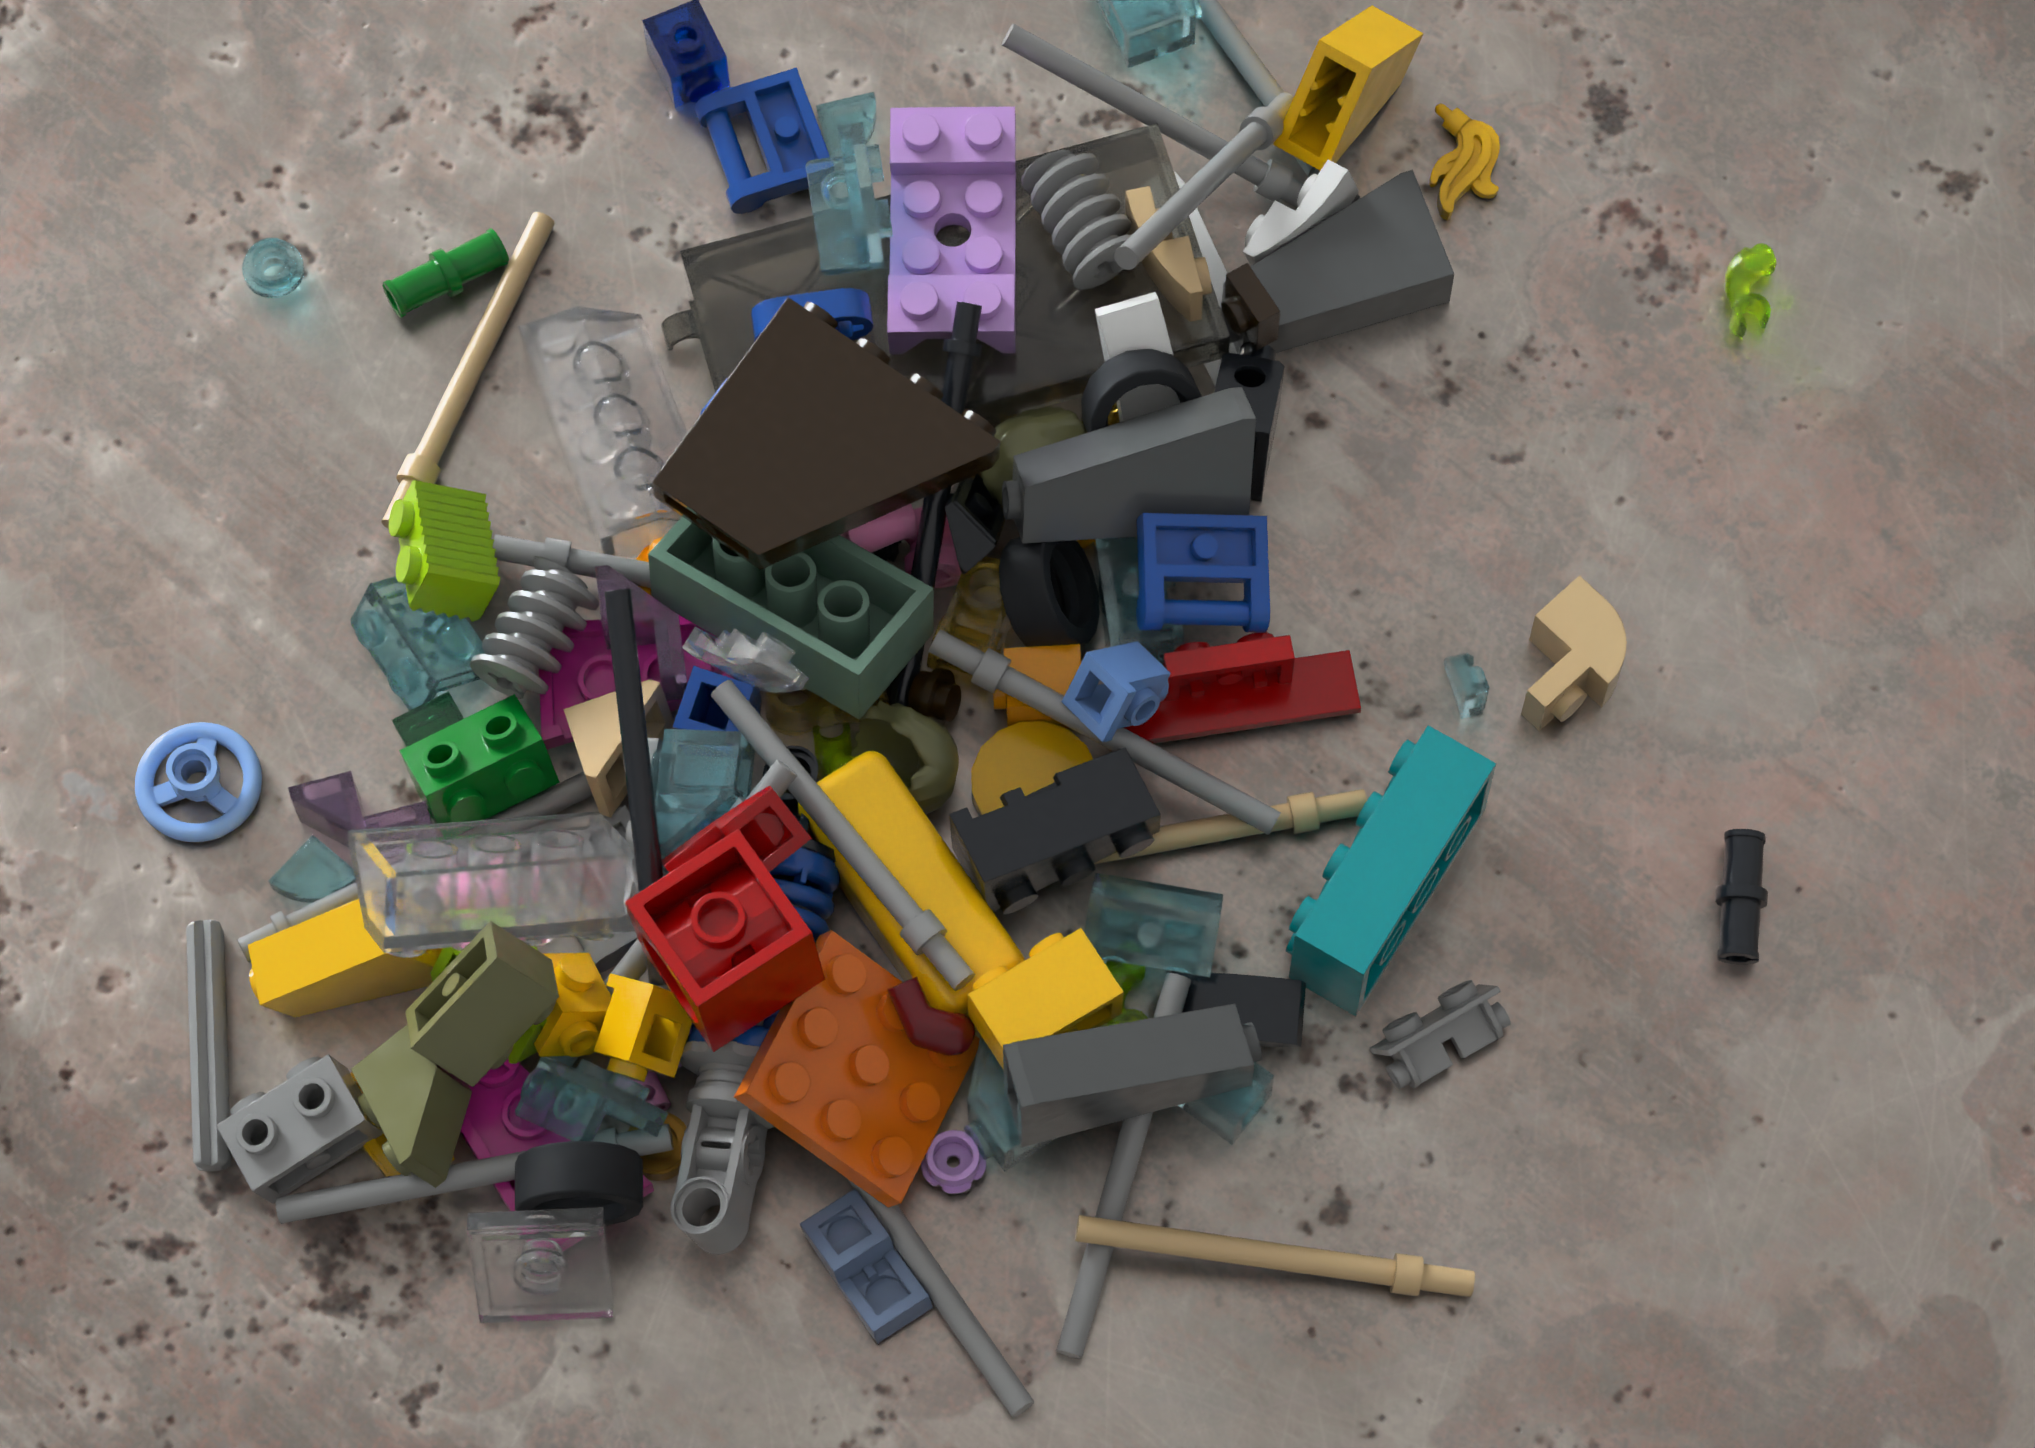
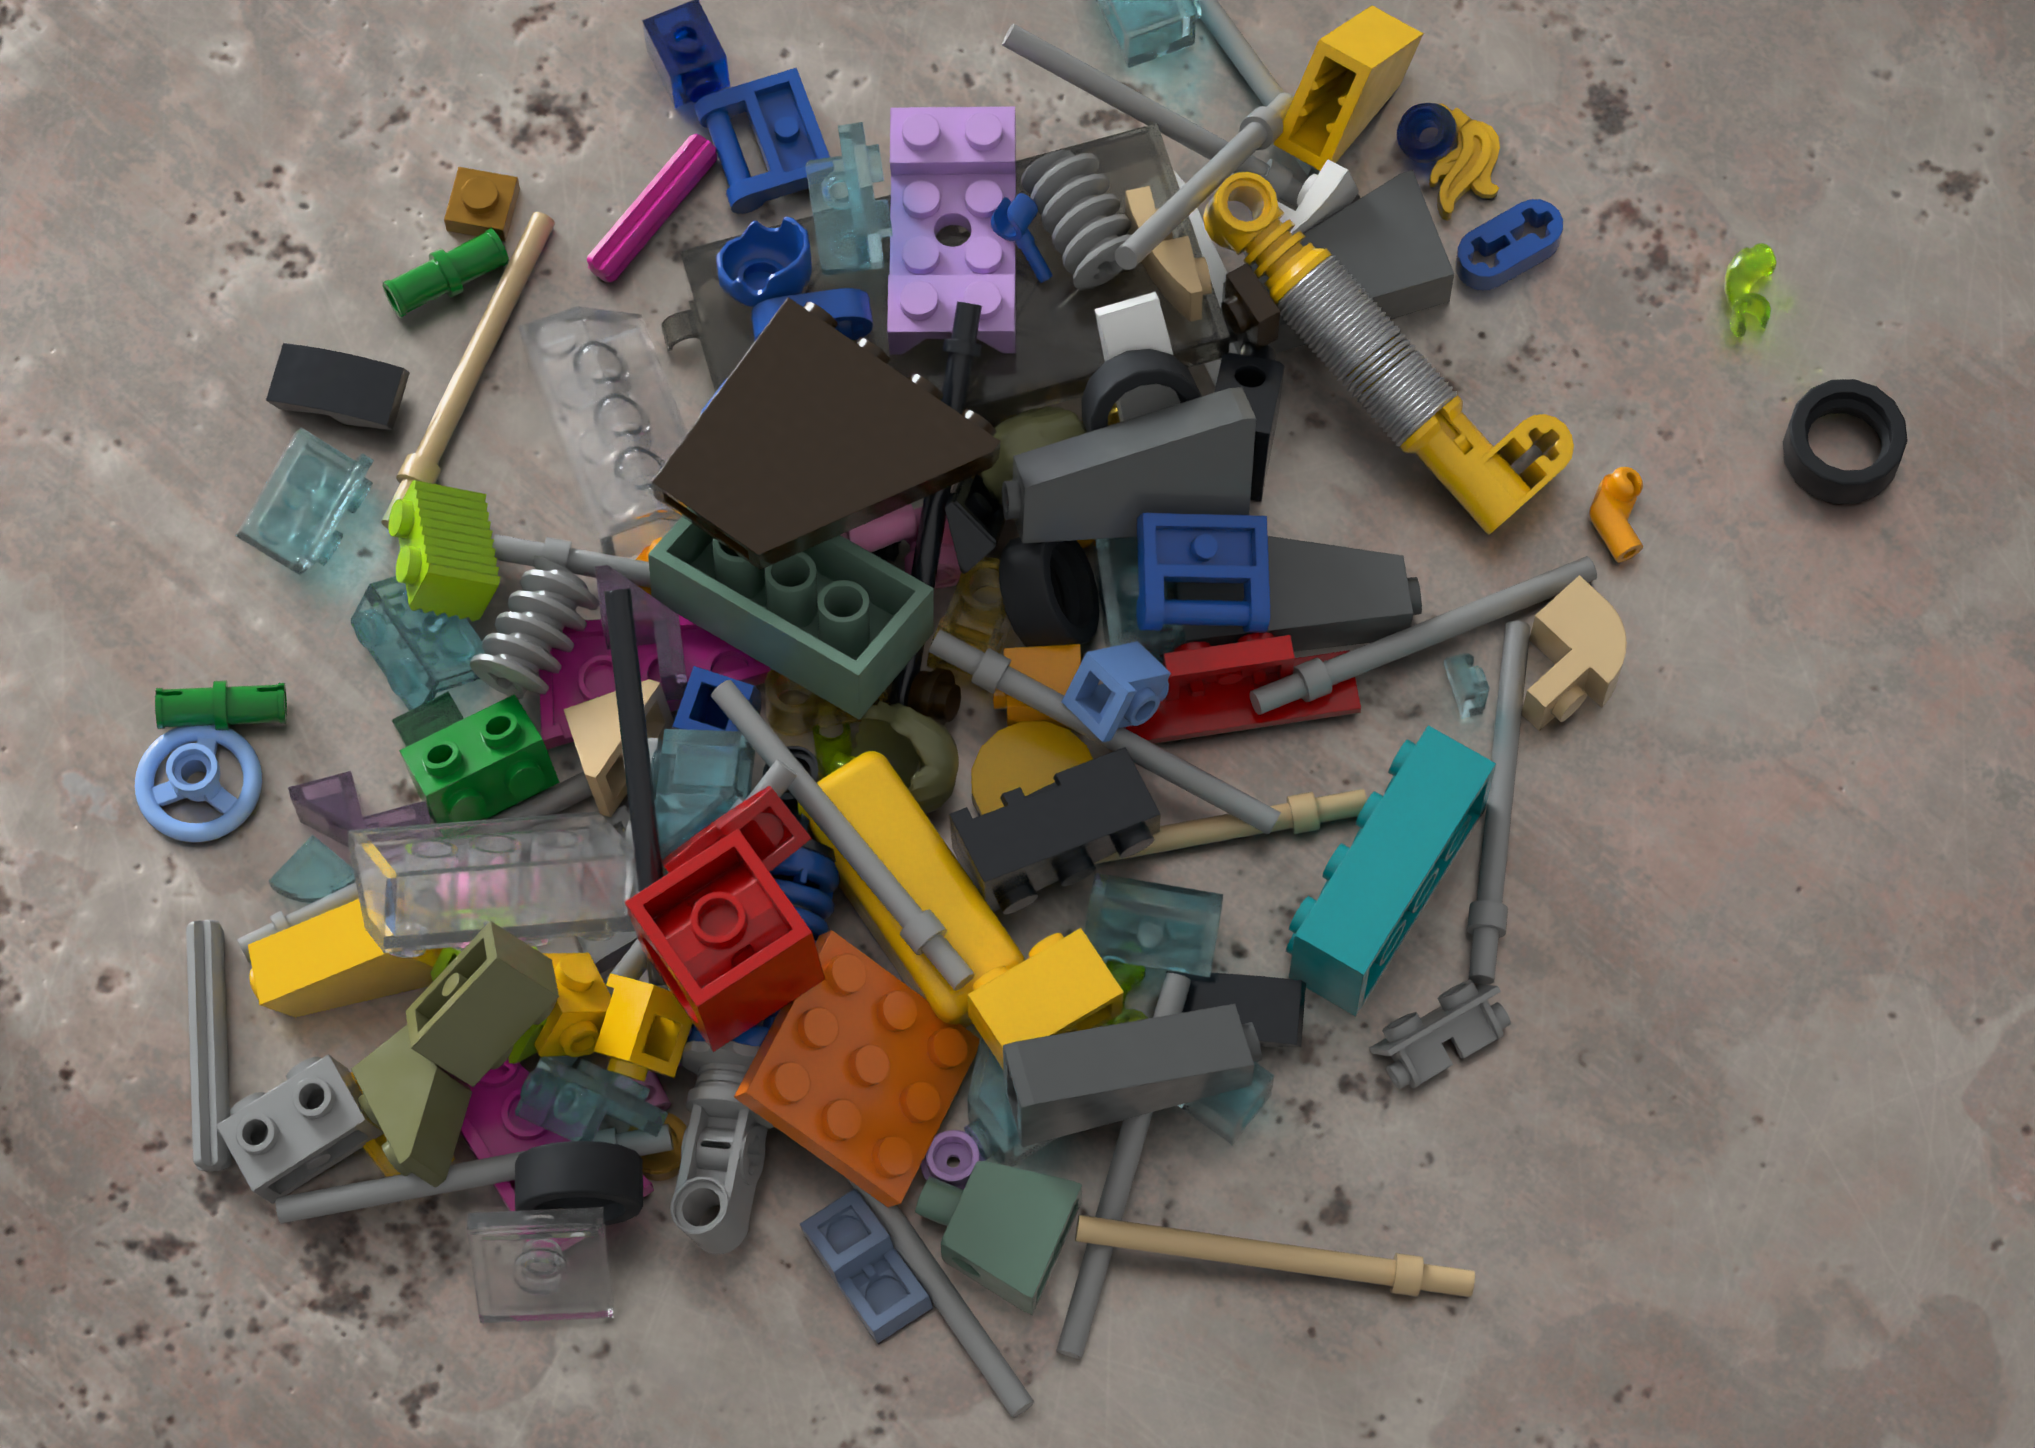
clear light blue plate [242,238,305,298] -> none
clear slope [682,626,809,693] -> none
clear light blue tile [816,92,877,166] -> none
dark red arm [887,977,976,1056] -> none
black pin [1715,829,1768,965] -> none
none -> green pin [155,680,287,730]
none -> clear light blue bracket [235,427,374,575]
none -> black slope [266,343,410,430]
none -> pearl gold plate [444,167,520,241]
none -> dark pink axle [587,134,718,283]
none -> blue hair [716,216,812,307]
none -> sand green torso [915,1161,1082,1315]
none -> blue hand [991,193,1053,283]
none -> dark grey slope [1172,536,1422,652]
none -> piece [1203,172,1574,535]
none -> light grey bar [1249,556,1597,715]
none -> clear blue plate [1397,103,1458,163]
none -> blue beam [1456,199,1563,291]
none -> light grey bar [1467,621,1531,985]
none -> light orange arm [1589,467,1643,563]
none -> black tyre [1783,379,1908,504]

